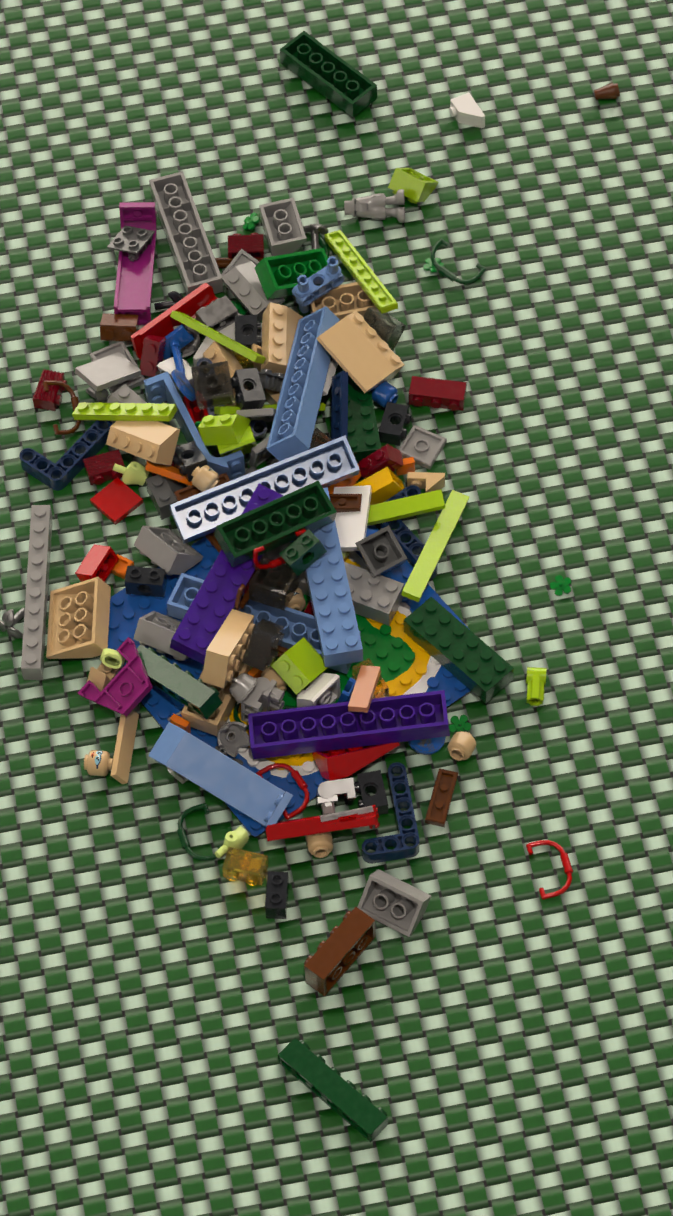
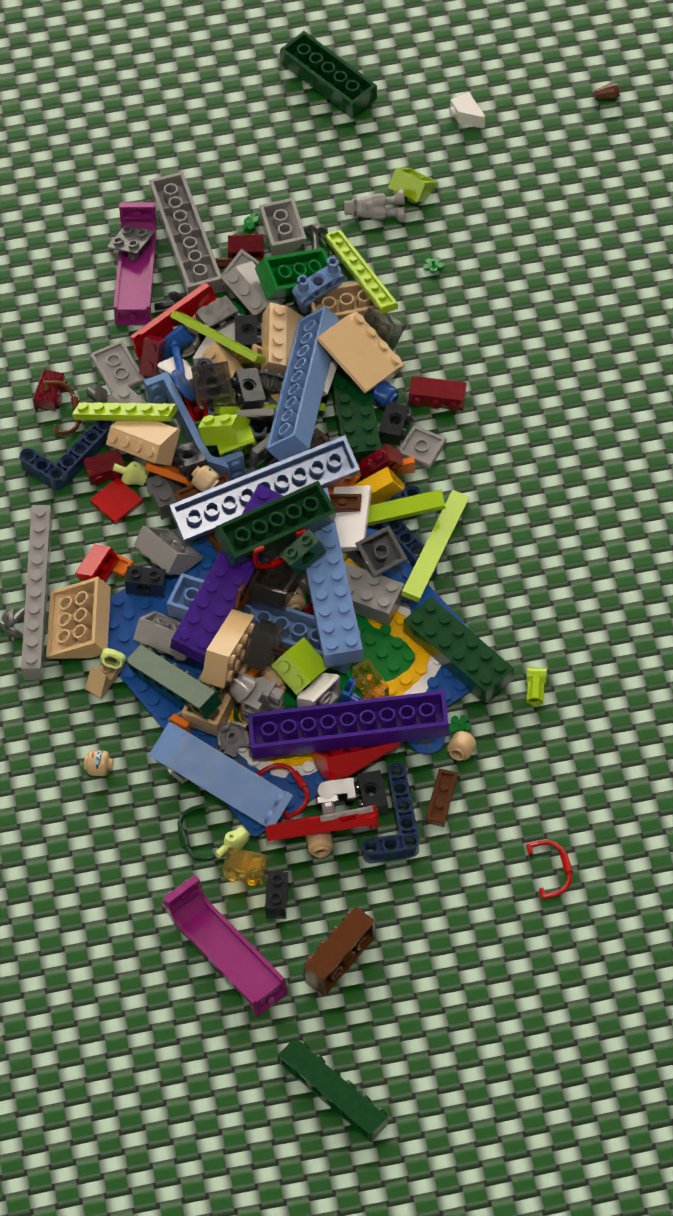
tile [75,352,141,391] -> none
magenta wing [78,637,153,717] -> none
reddish brown brick [100,313,139,342] -> none
tan tile [110,710,139,784] -> none
dark blue tile [331,371,348,441] -> none
tile [348,665,381,713] -> none
light grey slope [357,869,431,937] -> none
tan slope [407,472,445,493] -> none
dark green piece [431,238,486,284] -> none
green plant [550,575,572,596] -> none
none -> magenta panel [162,875,289,1018]

